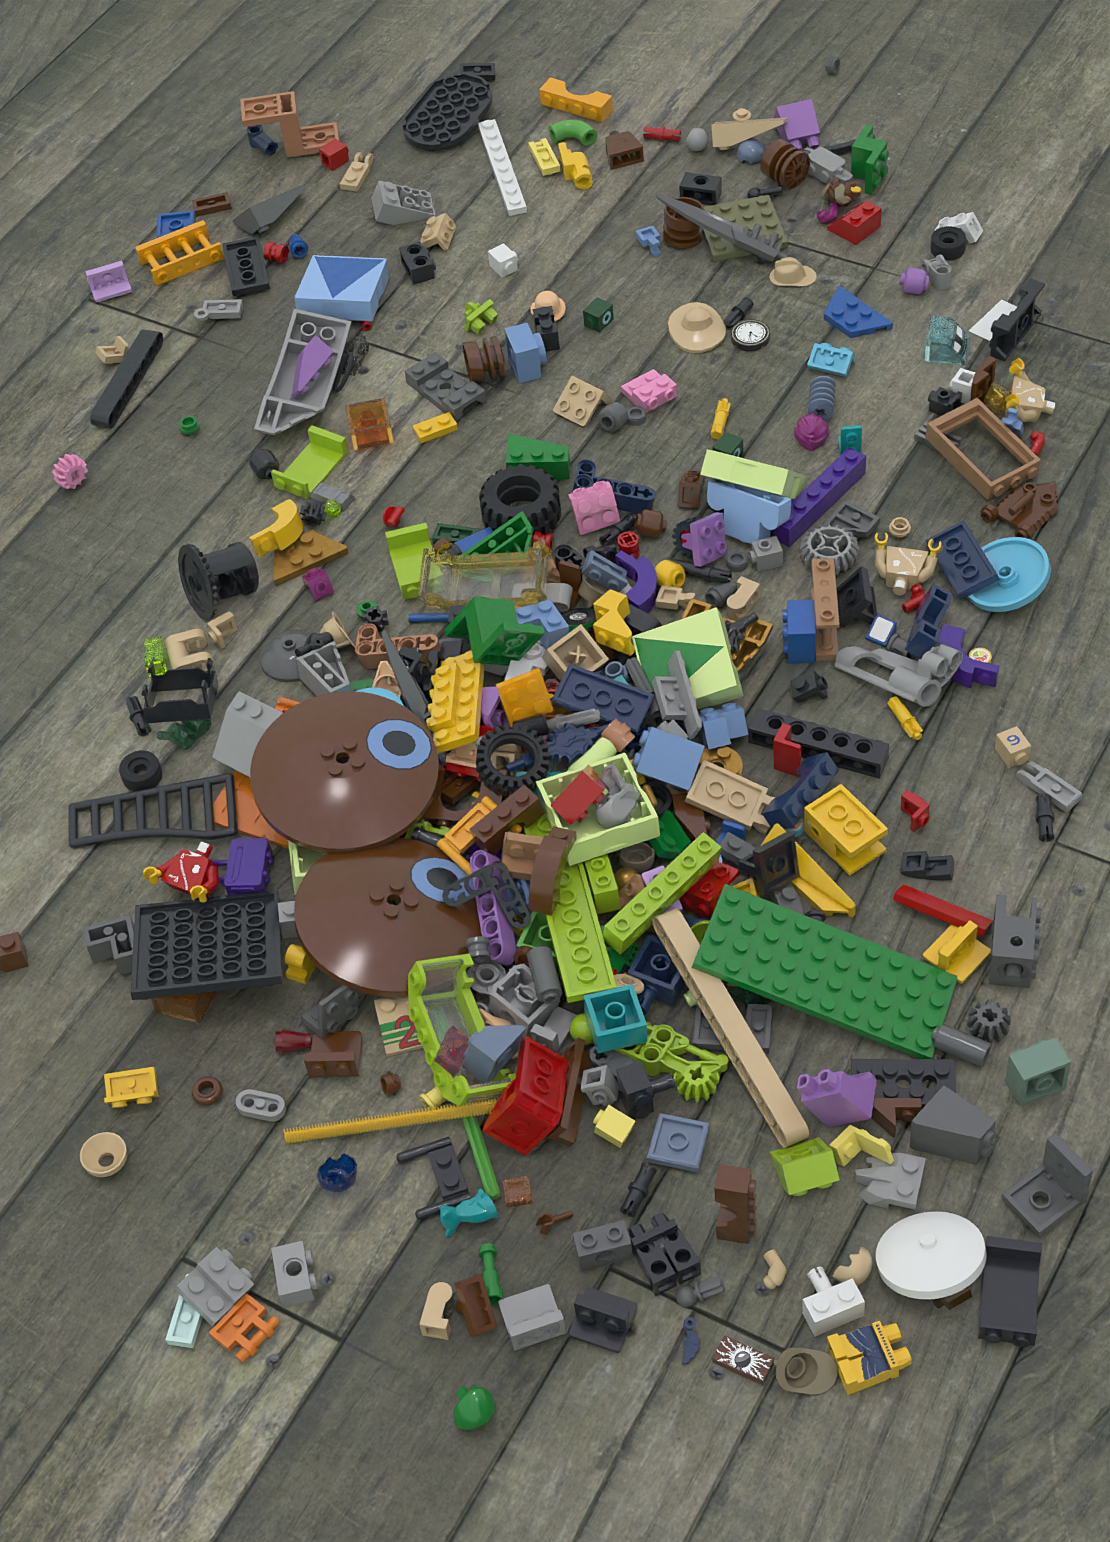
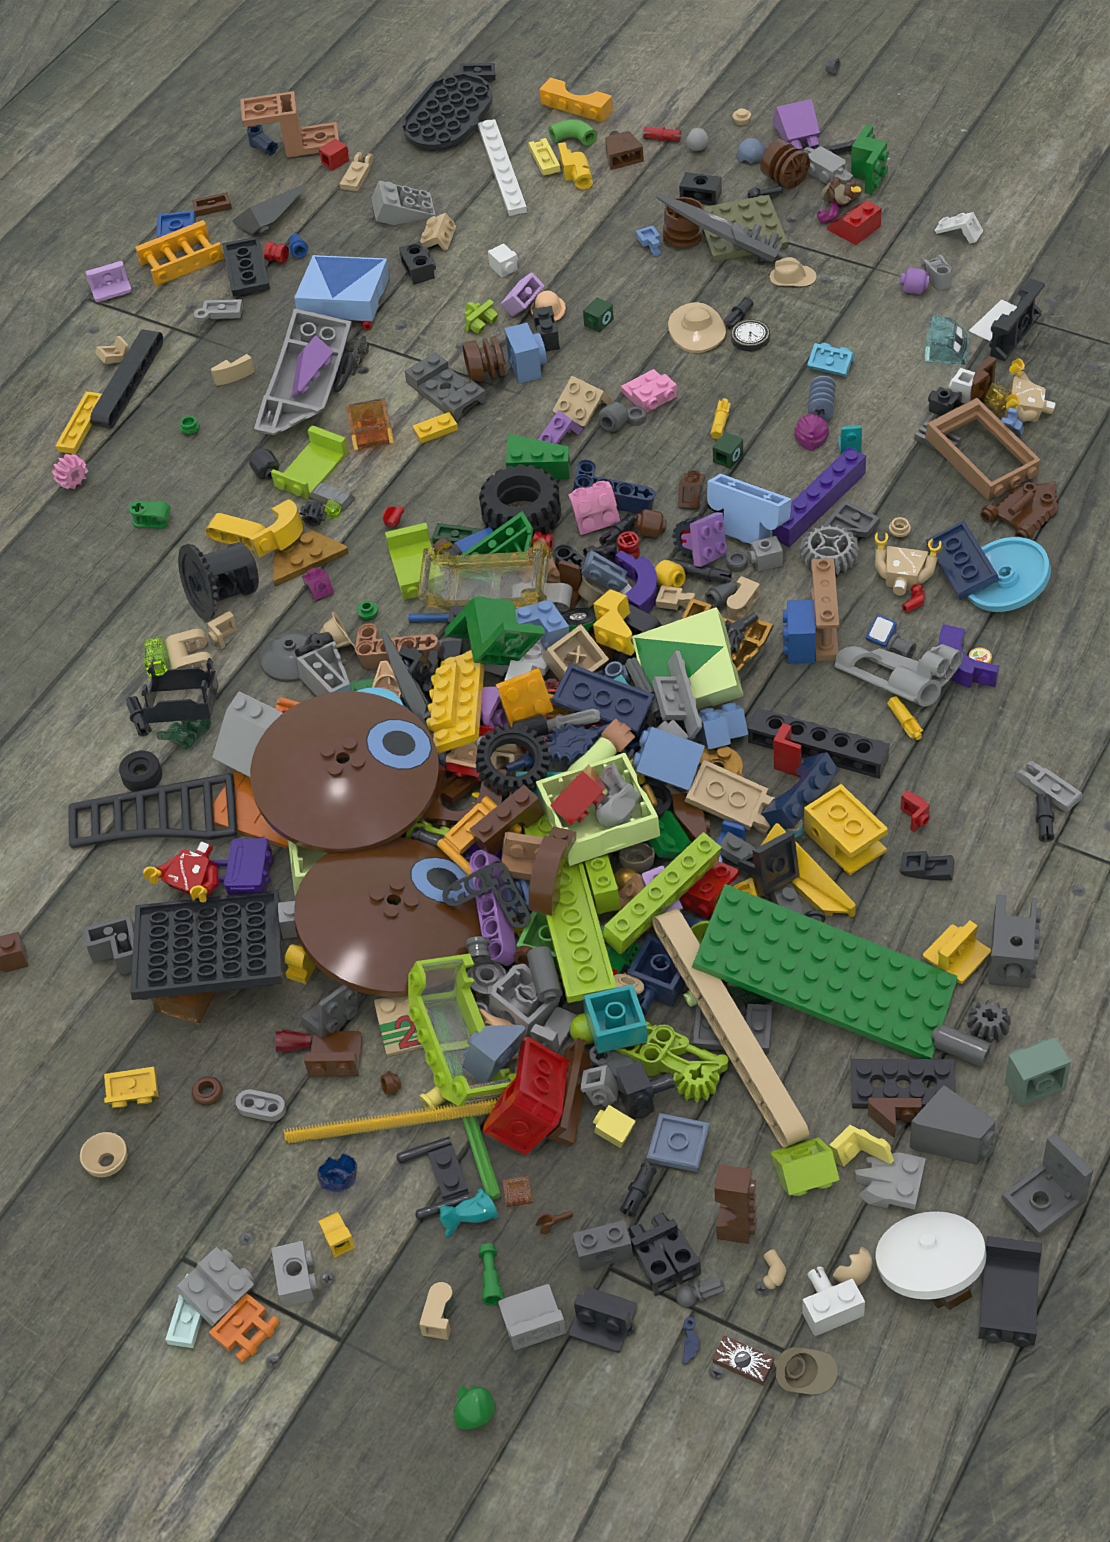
black gear [362,606,389,632] -> none
clear pink tile [434,1026,469,1076] -> none
reddish brown tile [454,1274,497,1336] -> none
yellowish green tile [701,449,808,499] -> none
tan slope [711,117,788,150] -> none
black bracket [790,670,828,703] -> none
medium lavender hips [797,1069,877,1127] -> none
blue wing [824,286,893,338] -> none
yellow hips [827,1321,912,1396] -> none
black bracket [836,566,877,627] -> none
red tile [893,884,993,937] -> none
dark blue arch [905,583,953,659] -> none
black tyre [930,226,966,260] -> none
tan brick [995,726,1031,768] -> none
red arm [1030,431,1045,456] -> none
none -> yellow plate [55,391,102,454]
none -> green piece [129,501,171,529]
none -> yellow beam [205,513,266,551]
none -> tan slope [211,354,255,386]
none -> yellow leg [318,1212,355,1258]
none -> lavender brick [501,273,544,317]
none -> medium lavender bracket [537,410,583,444]

